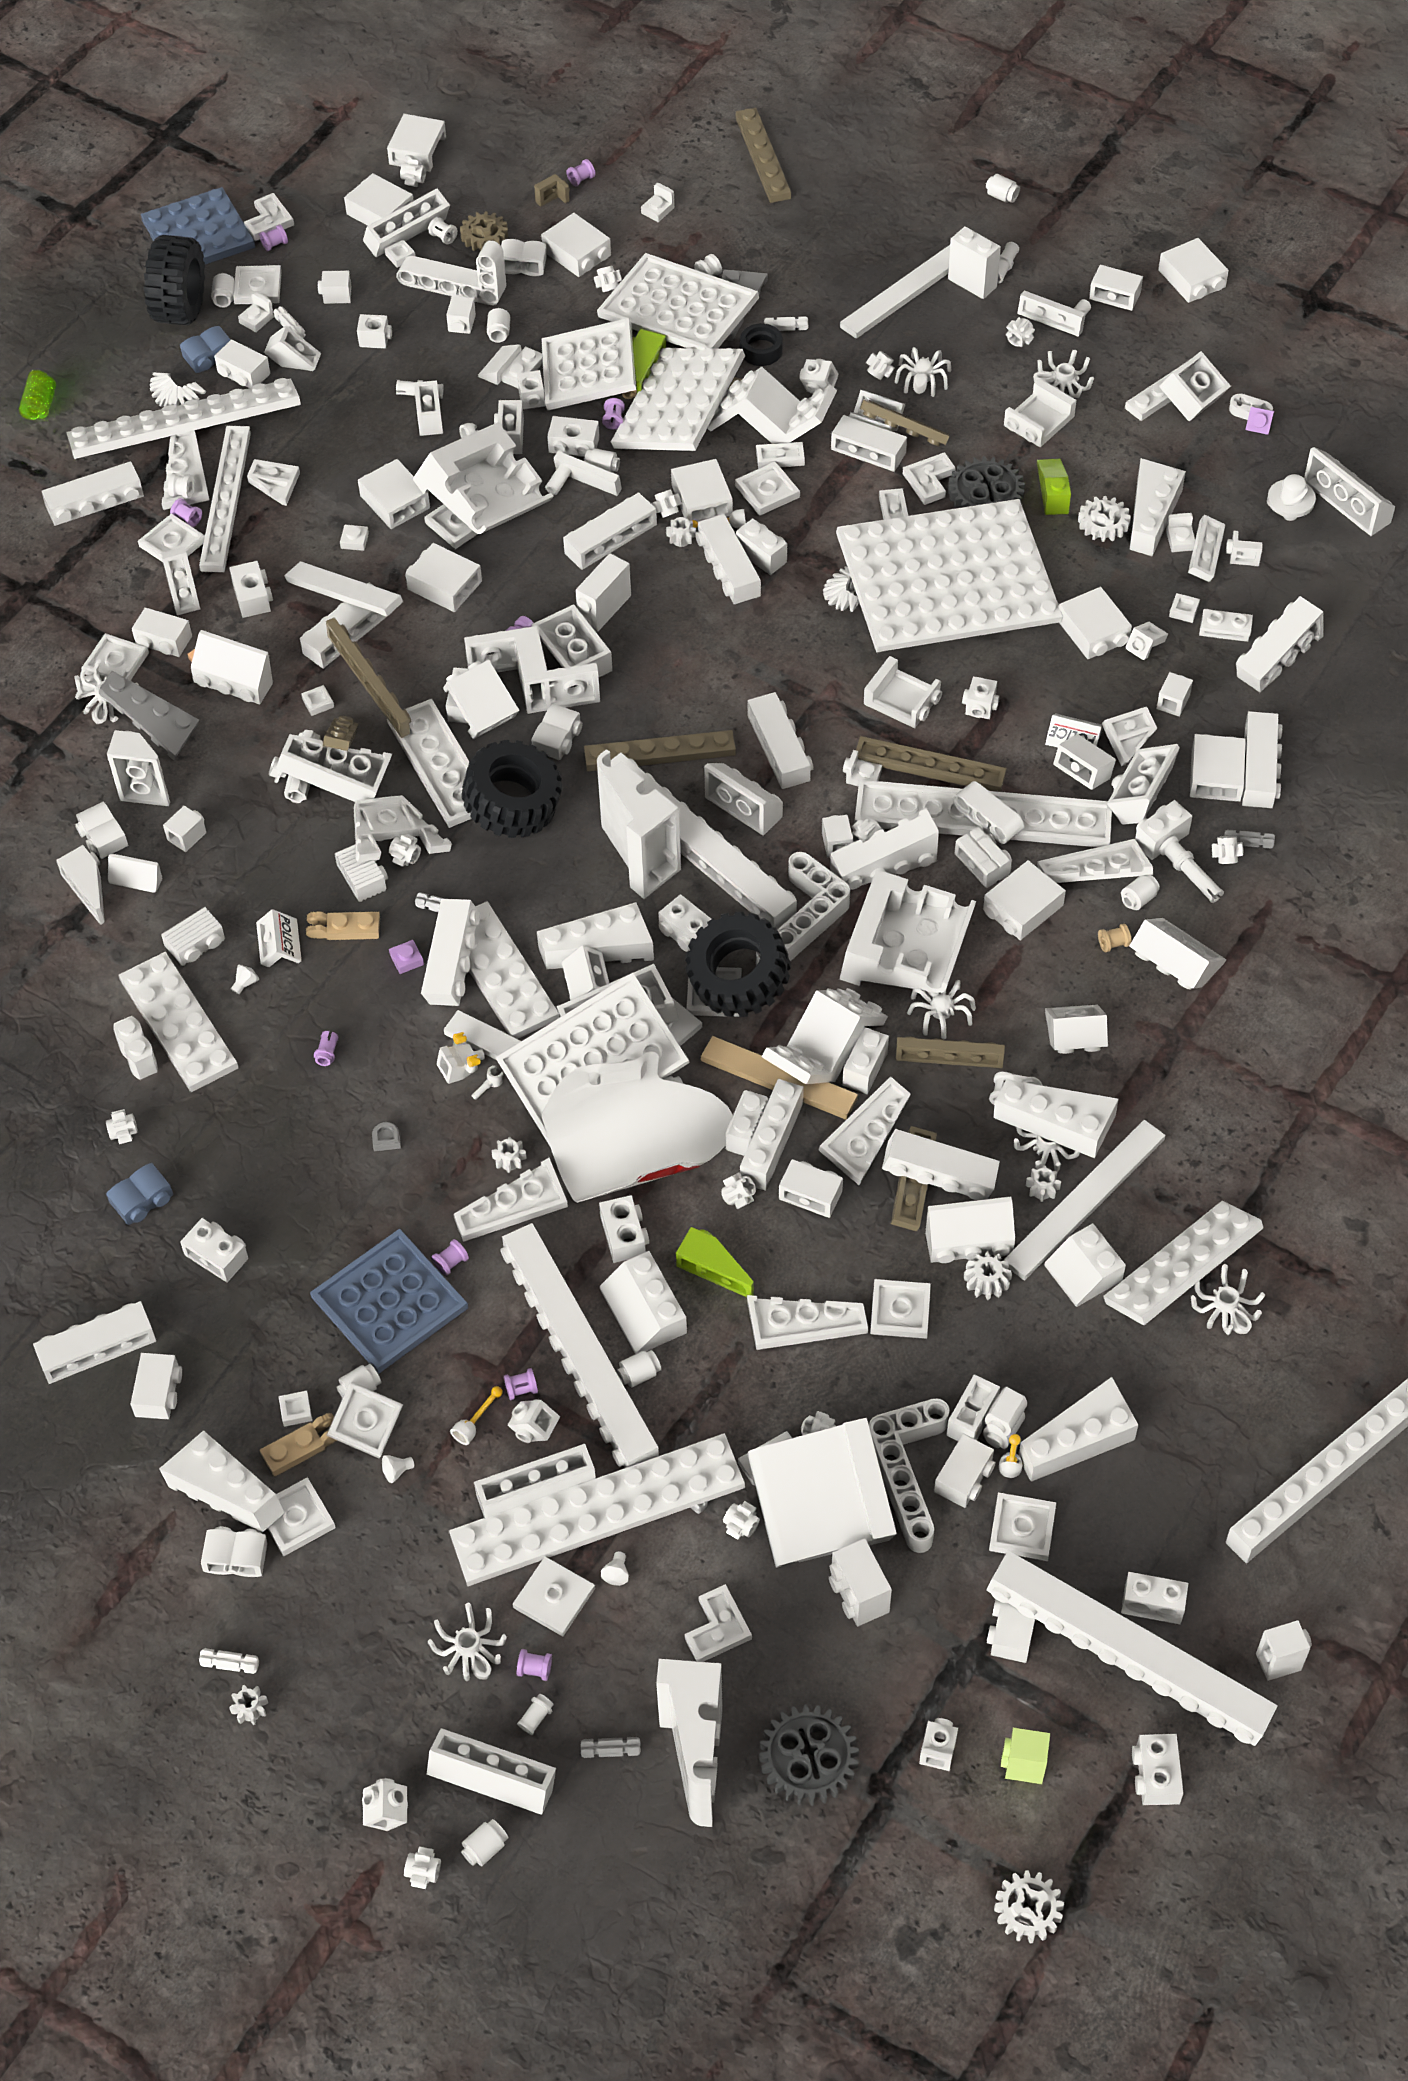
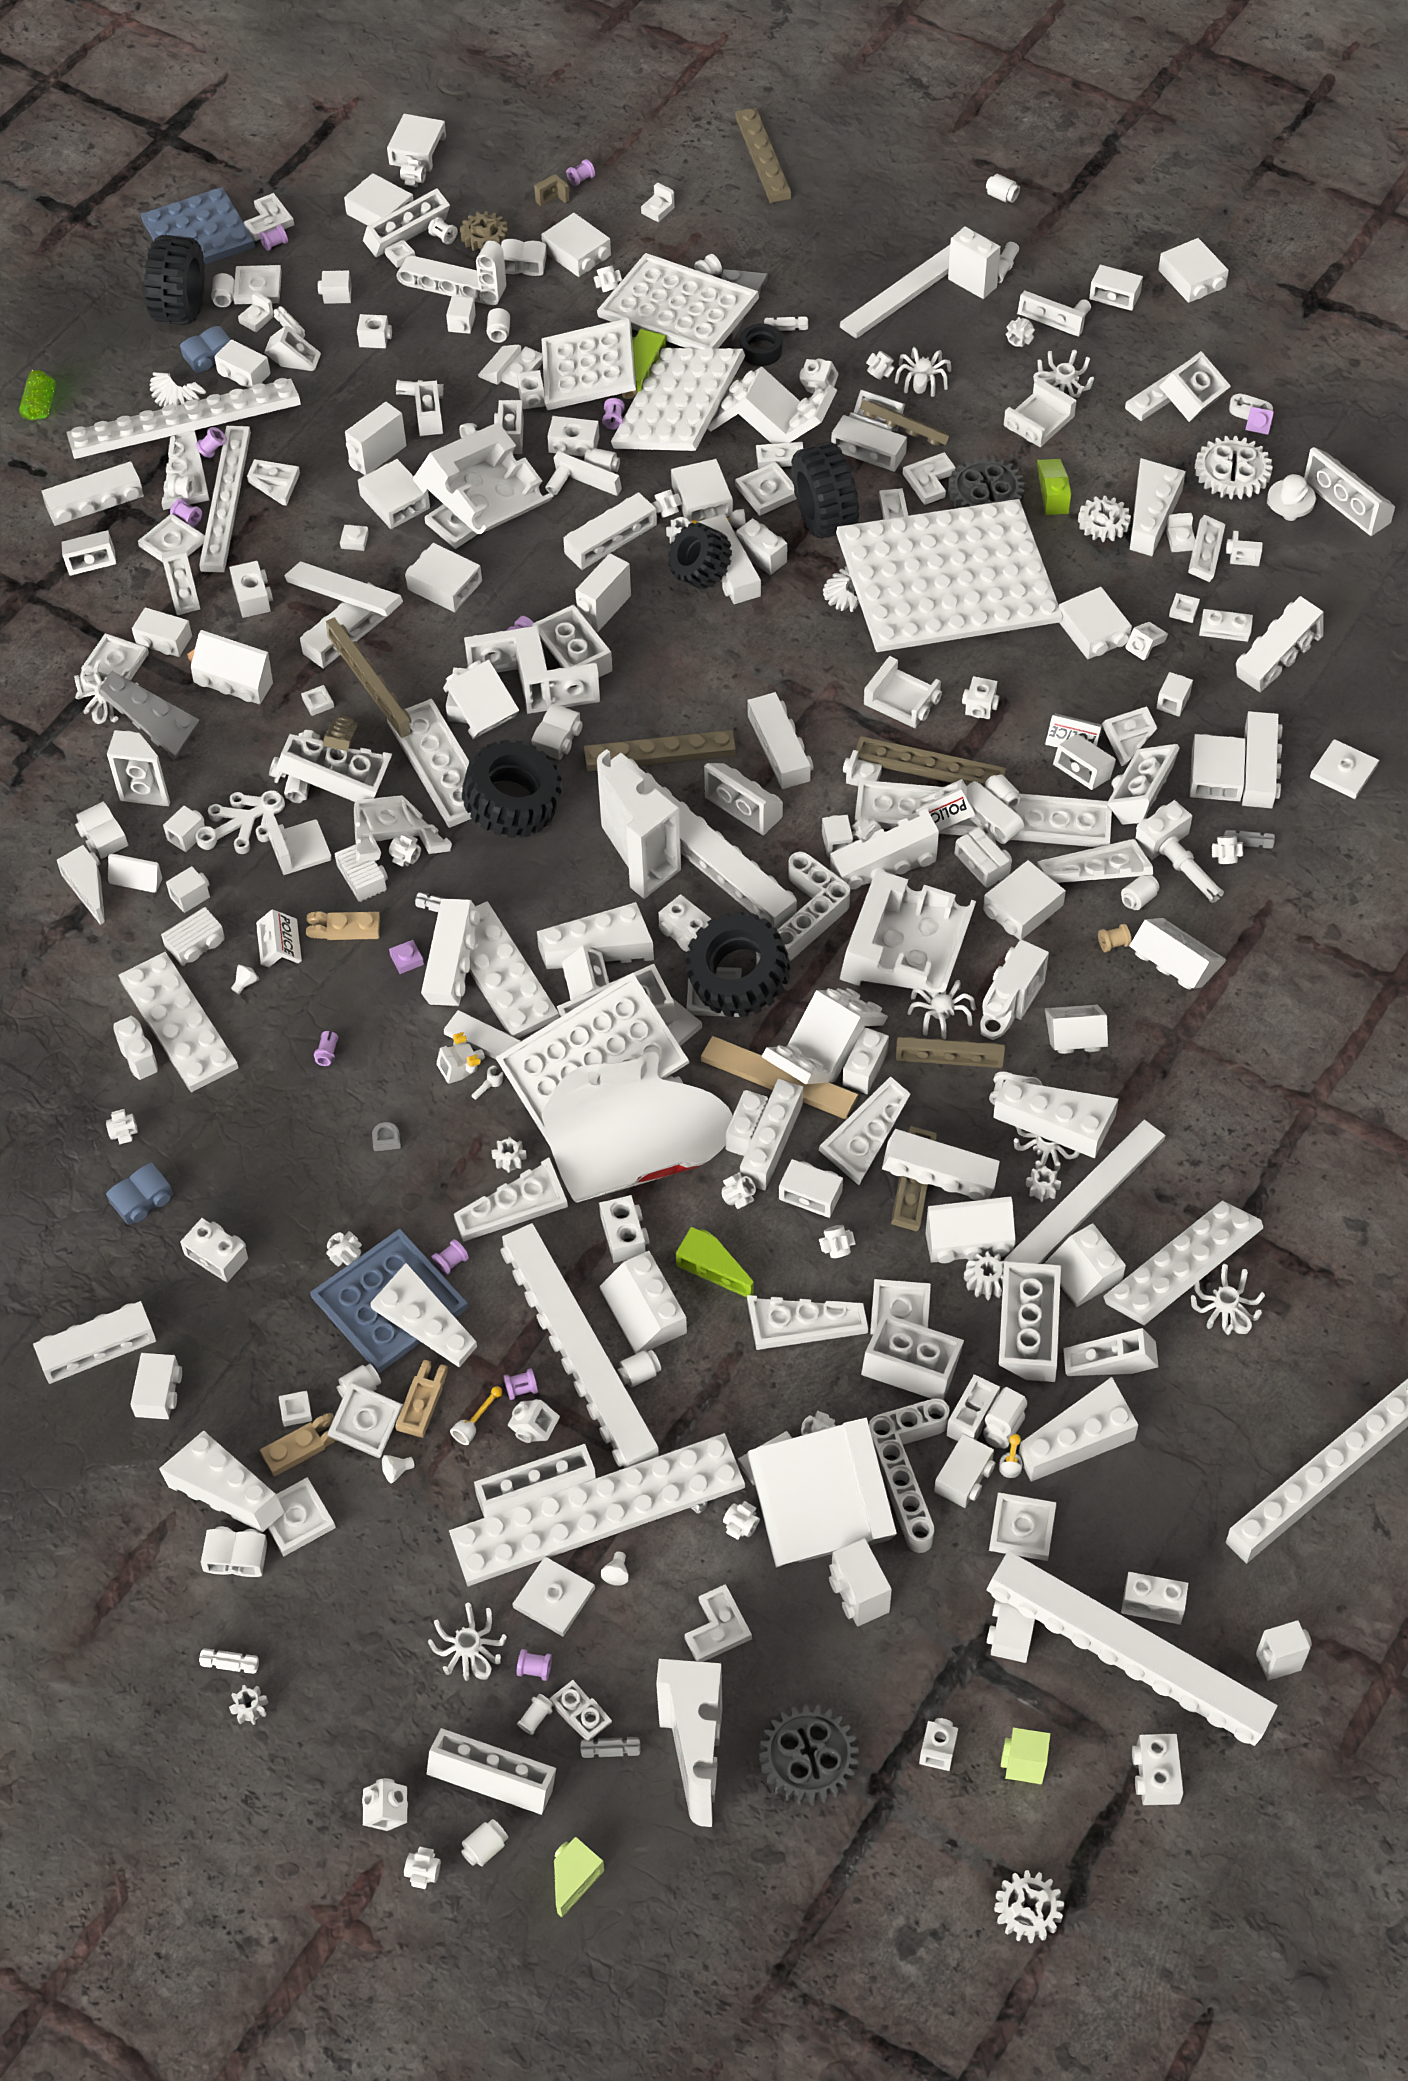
none -> white brick [62,530,116,575]
none -> white brick [166,866,210,913]
none -> white plant [195,791,285,854]
none -> lavender bush [196,427,227,458]
none -> white bracket [265,816,332,875]
none -> white gear [326,1231,362,1267]
none -> white brick [345,402,406,475]
none -> white wing [370,1263,477,1367]
none -> tan hinge [395,1360,448,1438]
none -> white slope [549,1680,612,1741]
none -> yellowish green slope [554,1837,604,1917]
none -> black tyre [668,522,732,589]
none -> black tyre [791,442,859,539]
none -> white gear [819,1225,856,1258]
none -> white slope [861,1313,964,1400]
none -> white panel [916,779,975,831]
none -> white brick [980,939,1049,1040]
none -> white brick [985,775,1021,810]
none -> white slope [999,1262,1061,1382]
none -> white slope [1063,1328,1158,1376]
none -> white gear [1195,436,1273,499]
none -> white plate [1310,739,1379,799]

